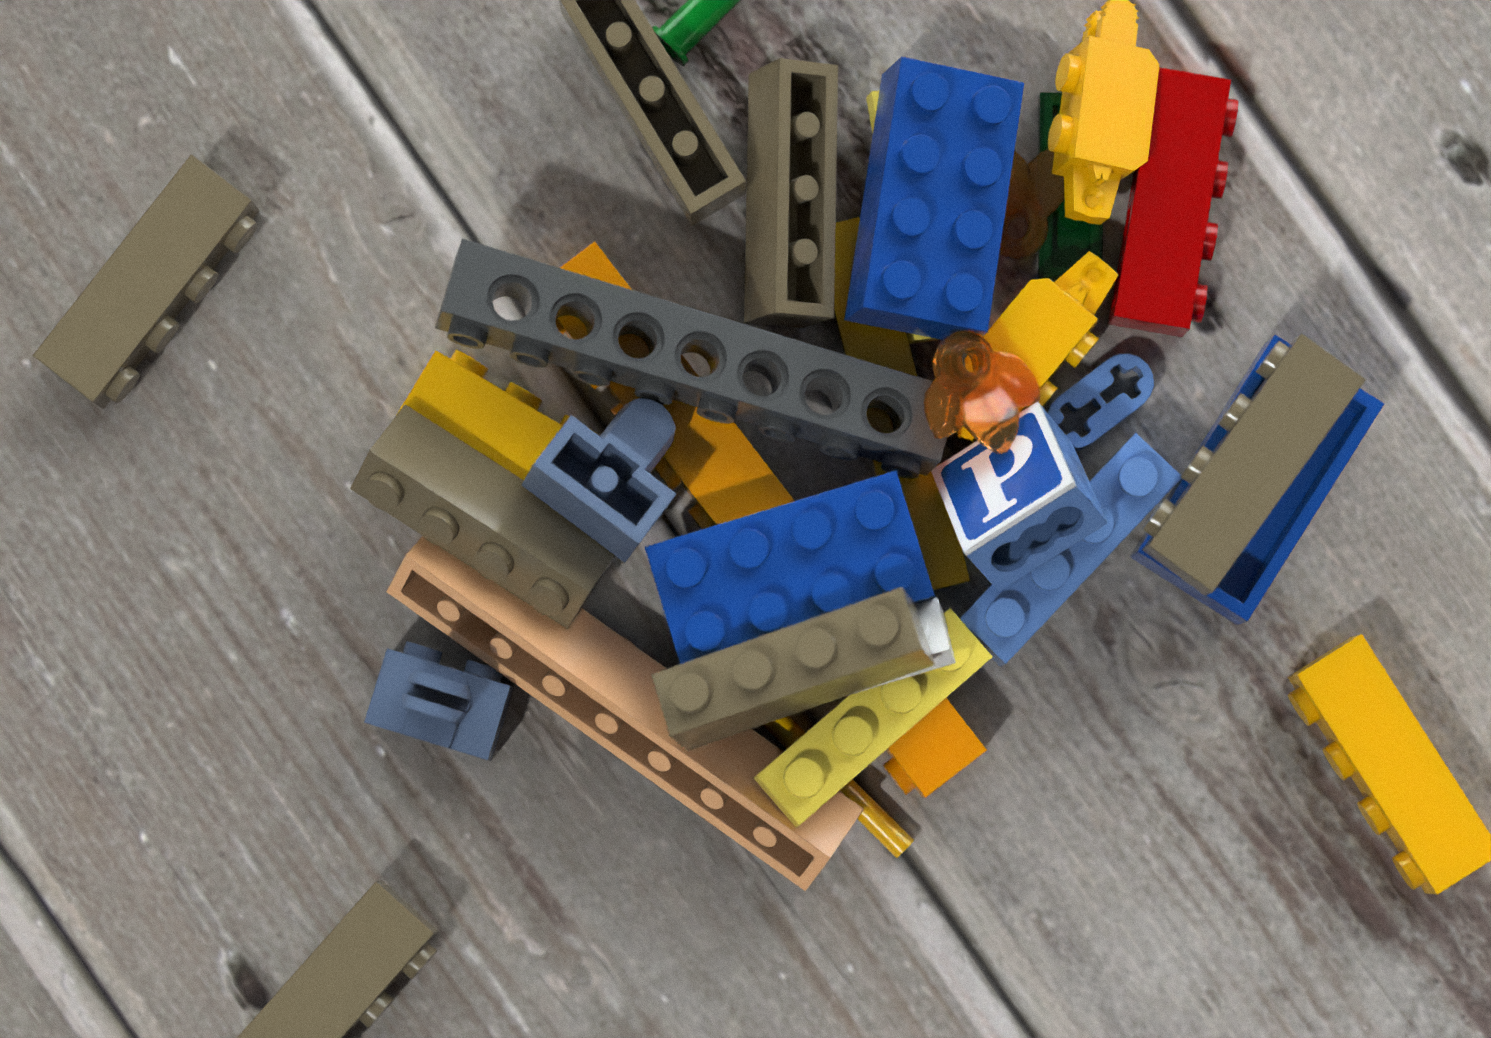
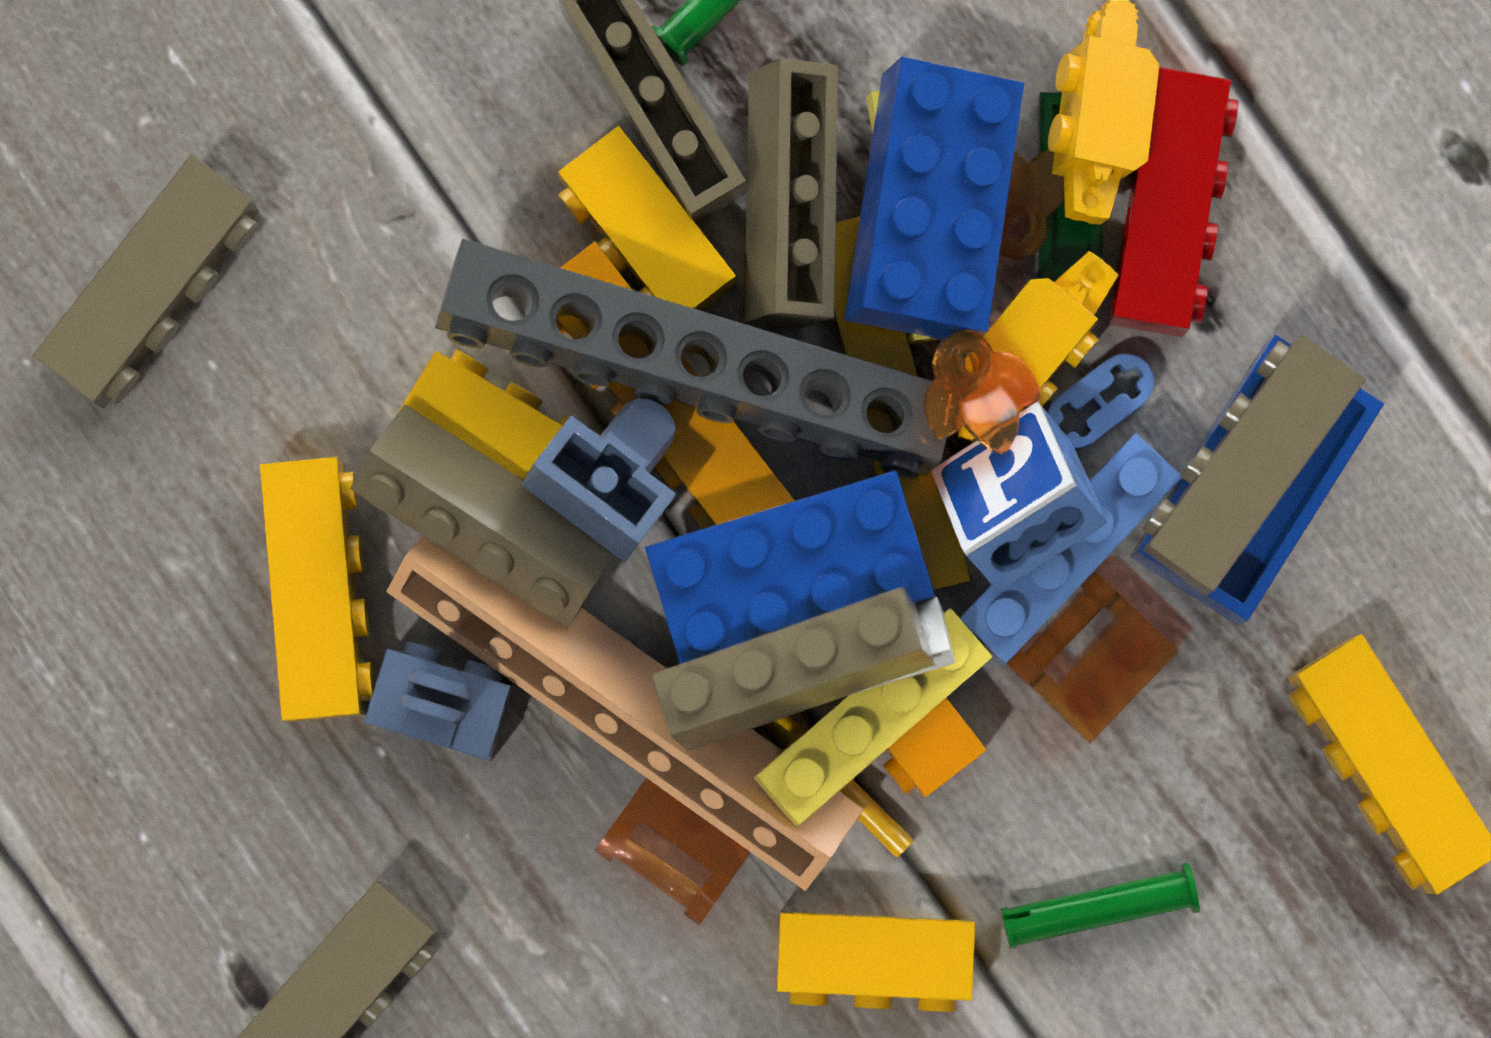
none -> yellow brick [260,457,375,722]
none -> yellow brick [557,125,736,311]
none -> clear orange plate [595,778,751,925]
none -> yellow brick [776,911,975,1012]
none -> green pin [1001,862,1200,949]
none -> clear orange plate [1006,572,1178,744]

